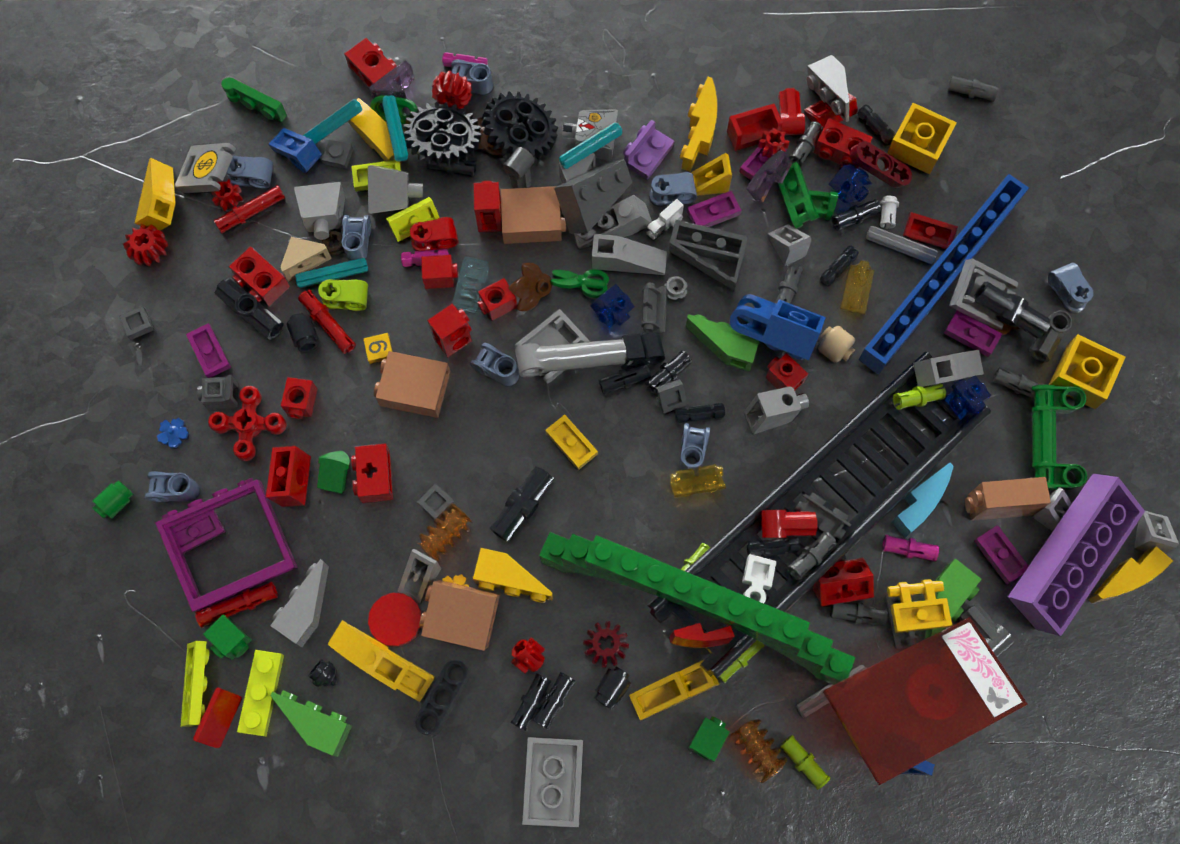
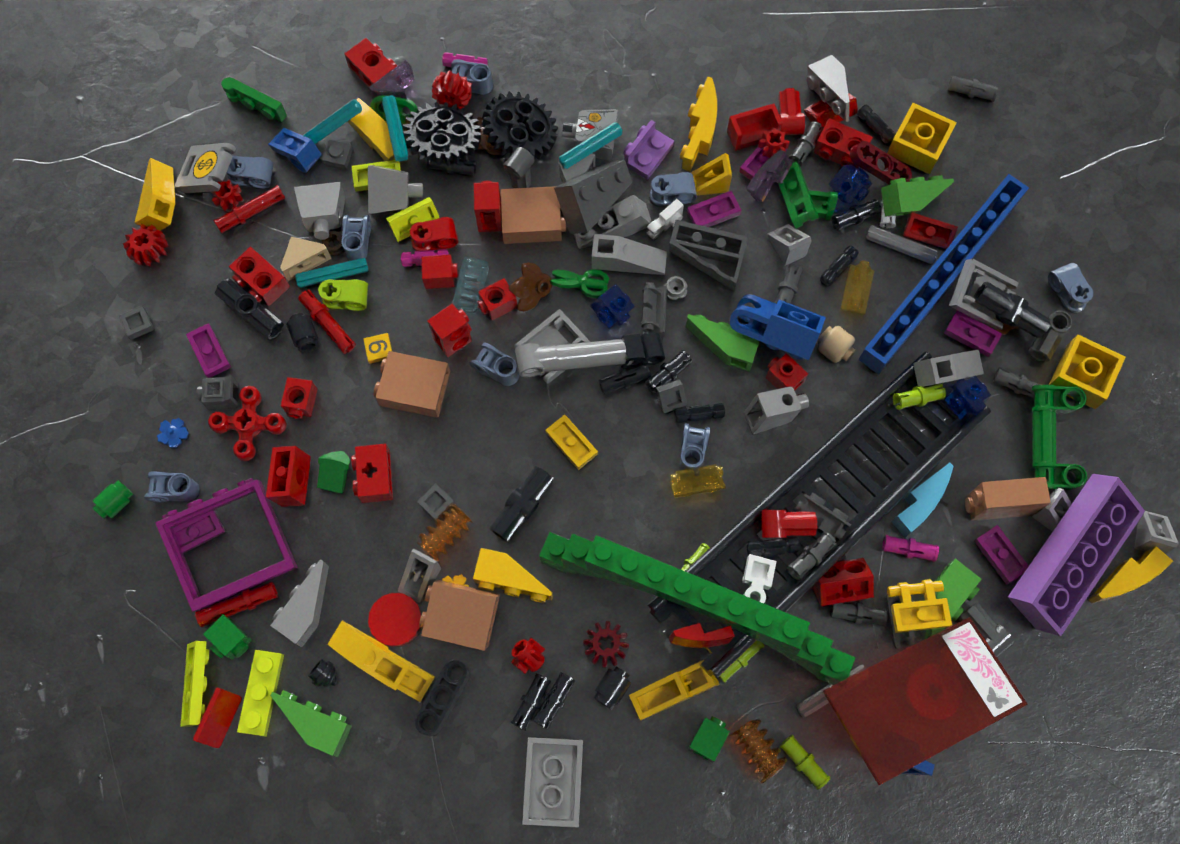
none -> bright green slope [881,175,954,217]

